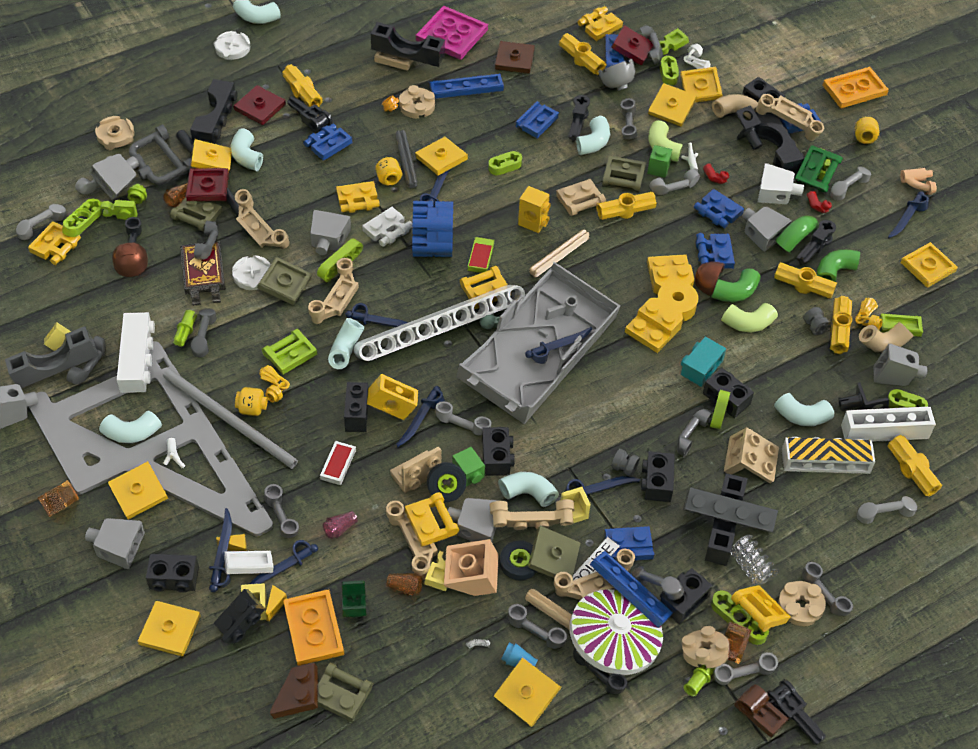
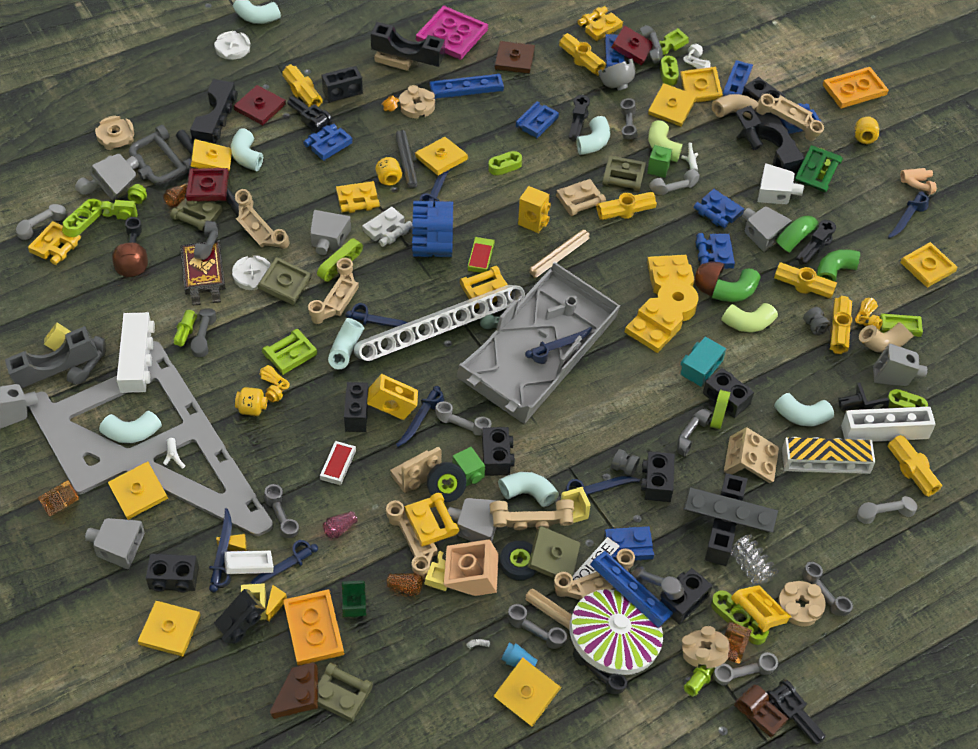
light grey piece [163,368,298,469] -> none
red arm [703,164,729,184] -> none
red arm [807,191,832,213] -> none
light grey bar [830,167,871,200] -> none
none -> black brick [321,66,363,103]
none -> blue plate [722,60,753,97]

